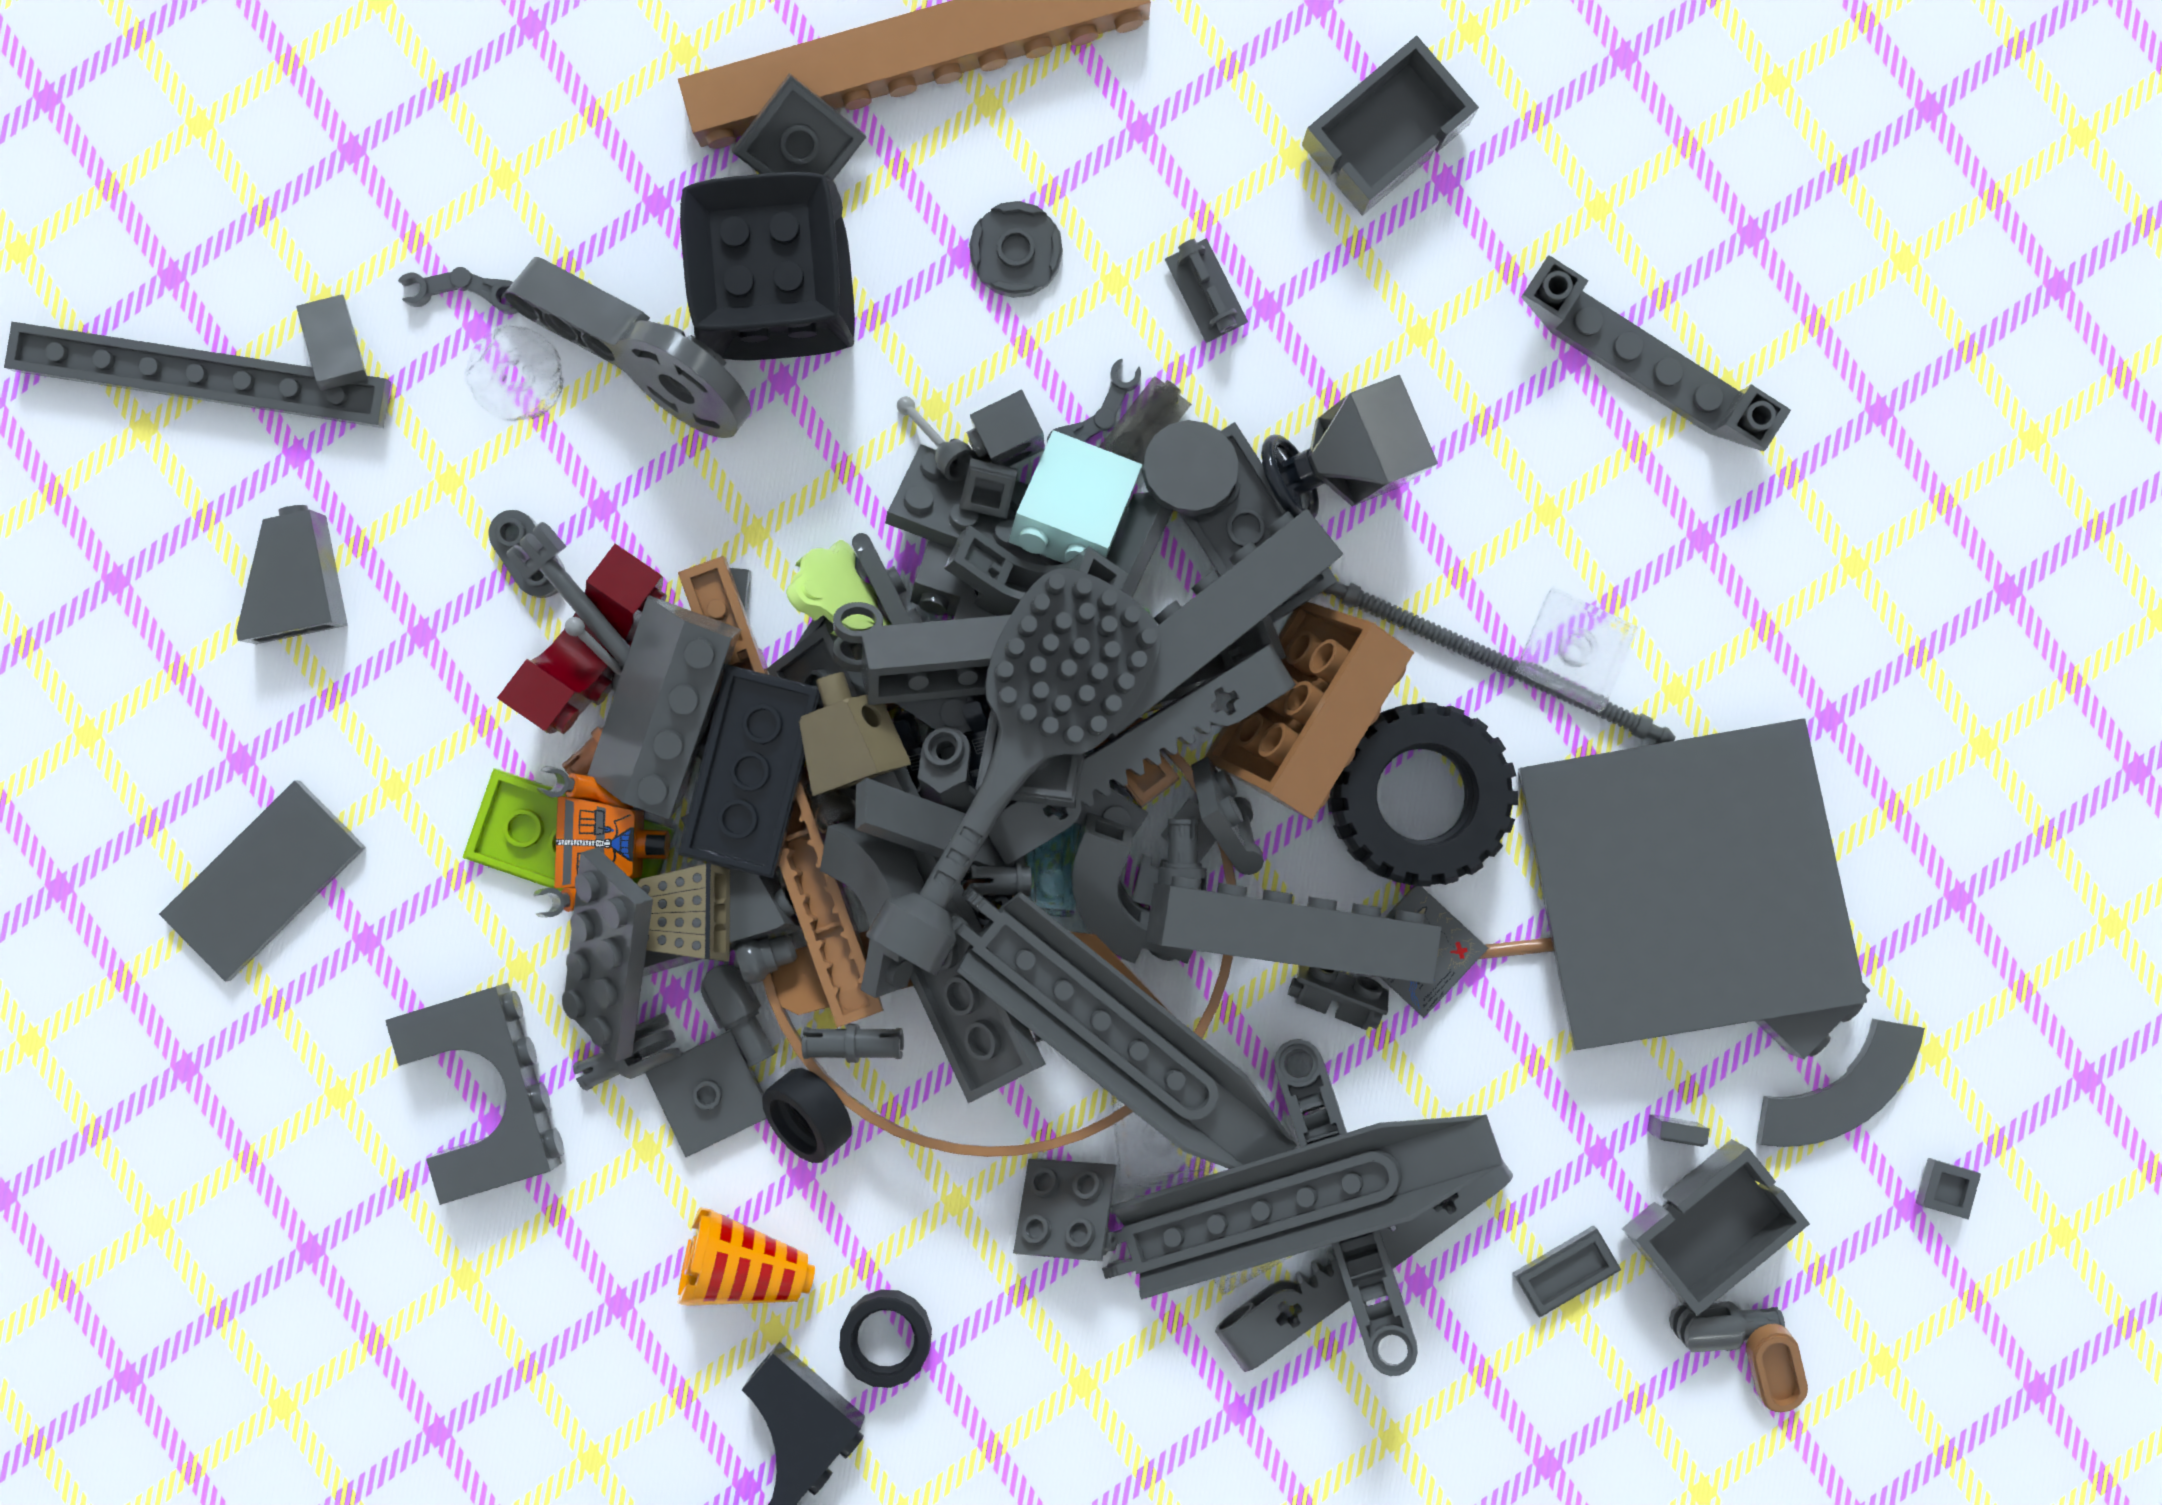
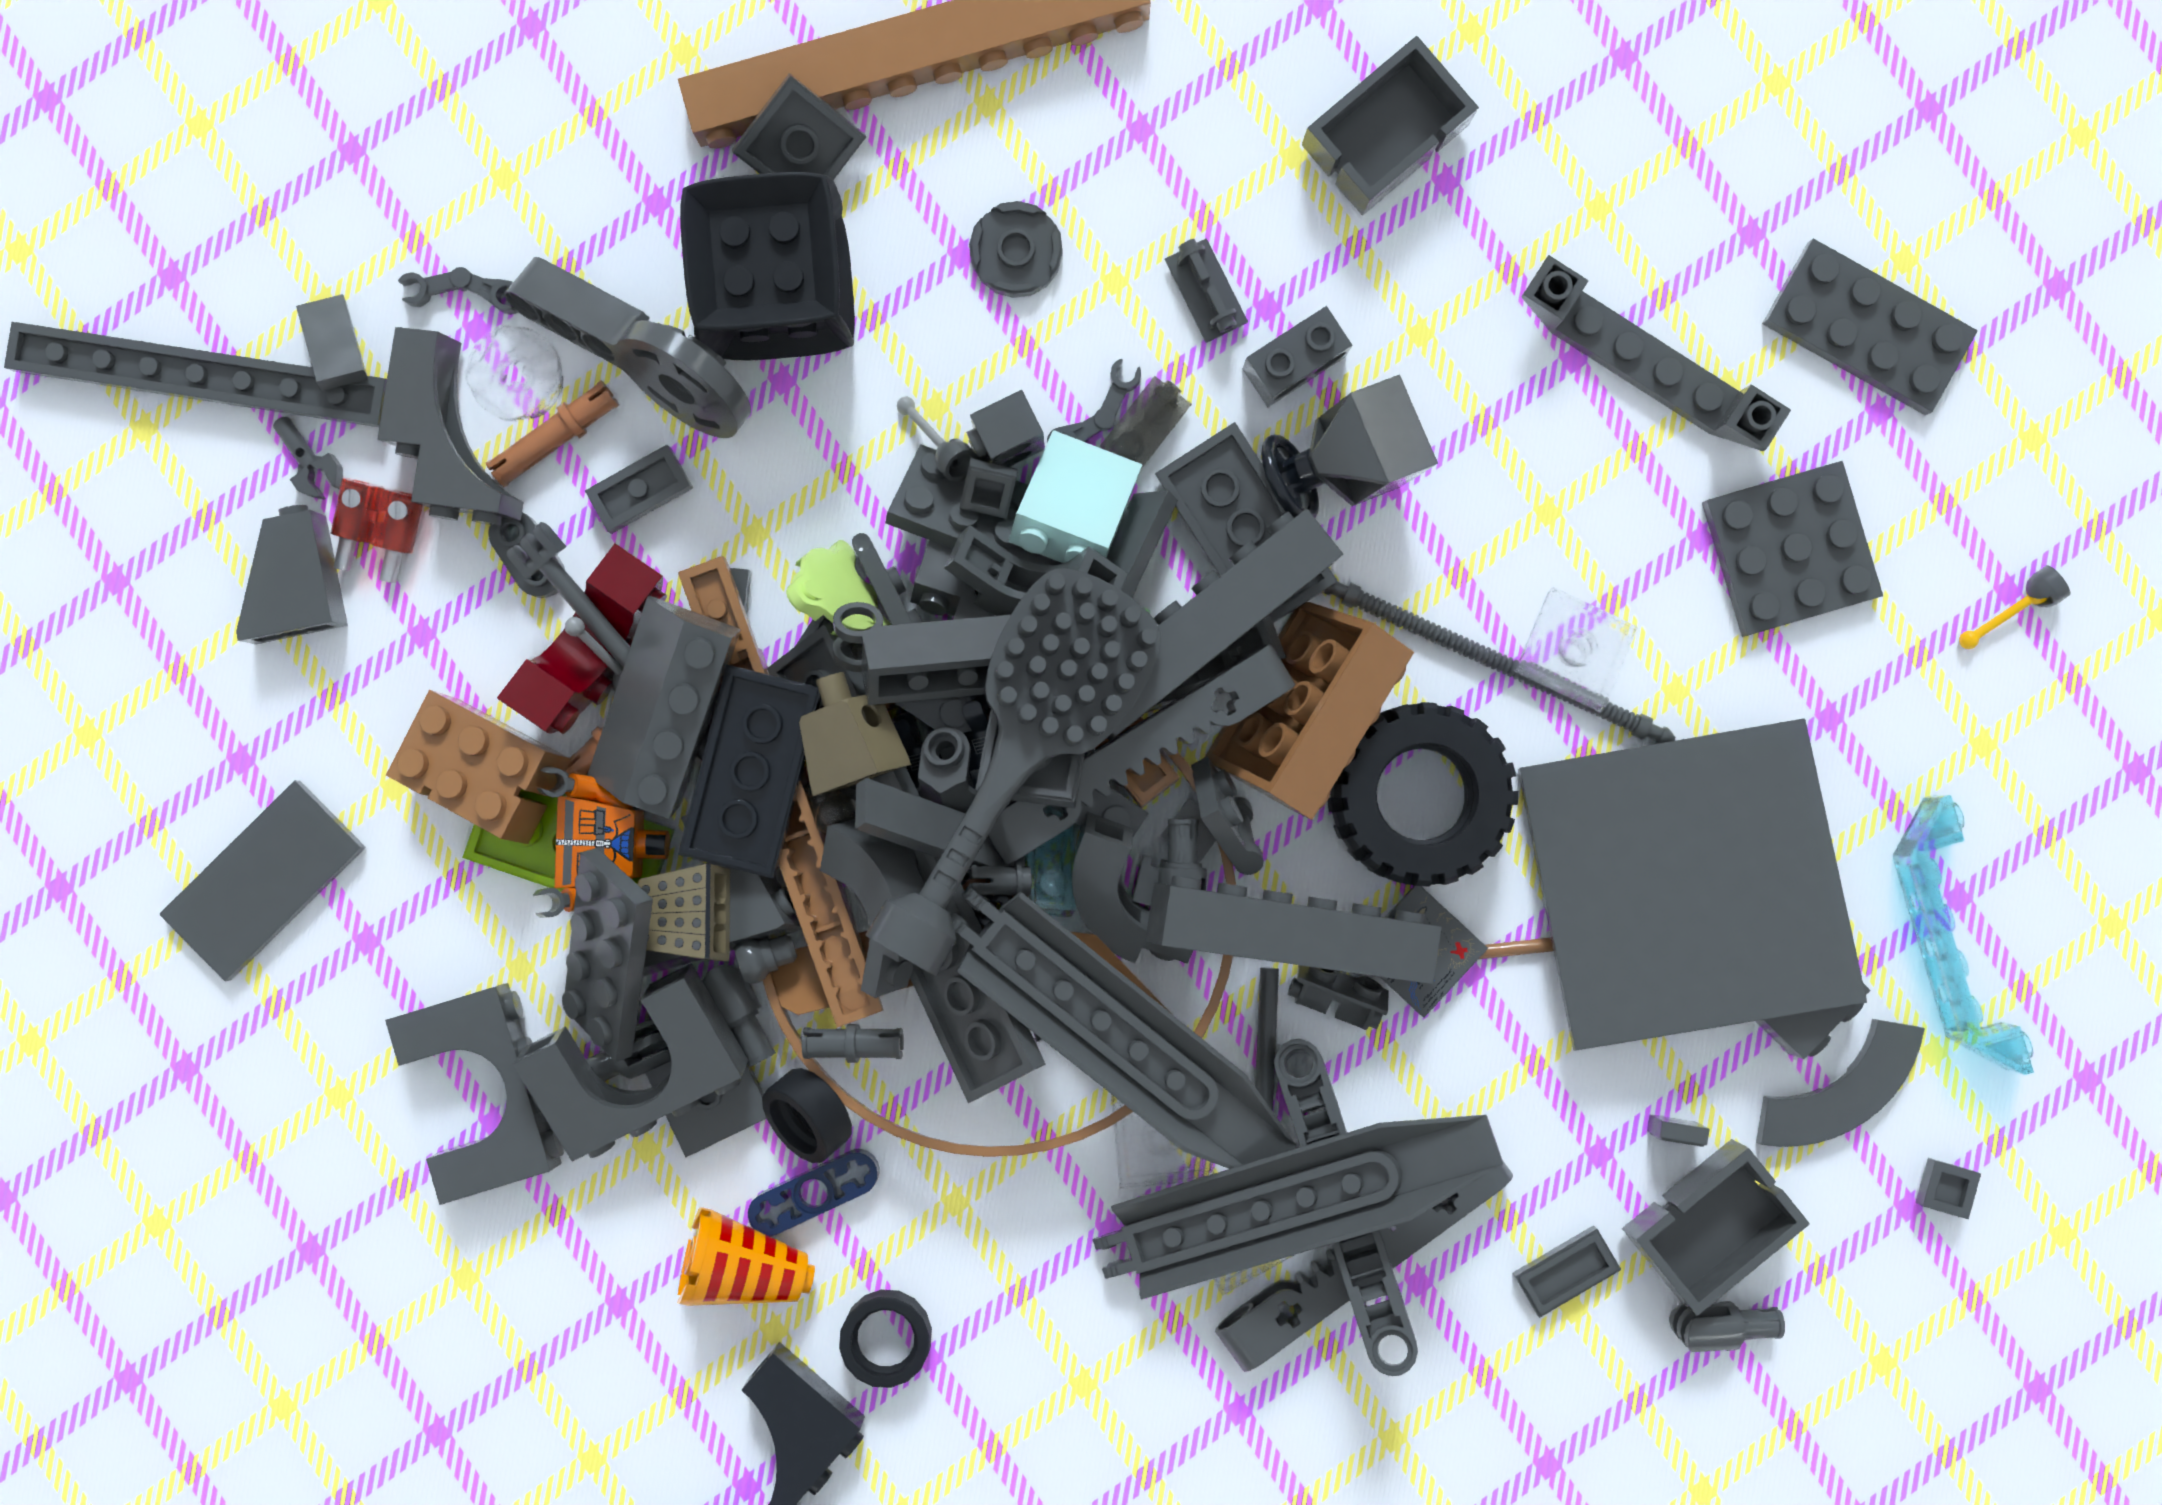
dark grey hinge [1013,1159,1117,1262] -> none
dark grey tile [1142,420,1239,516] -> none
medium nougat tile [1746,1324,1808,1413] -> none
none -> dark grey bar [273,416,343,500]
none -> clear red piece [330,477,423,583]
none -> dark grey arch [377,327,524,526]
none -> medium nougat piece [386,689,571,844]
none -> nougat pin [486,380,620,487]
none -> dark grey arch [512,963,748,1162]
none -> dark grey plate [585,444,693,534]
none -> dark blue beam [748,1149,880,1236]
none -> dark grey brick [1242,305,1353,408]
none -> dark grey bar [1255,967,1279,1111]
none -> dark grey plate [1702,460,1883,637]
none -> dark grey plate [1762,238,1978,415]
none -> clear light blue slope [1892,795,2034,1075]
none -> hinge [1959,565,2071,649]

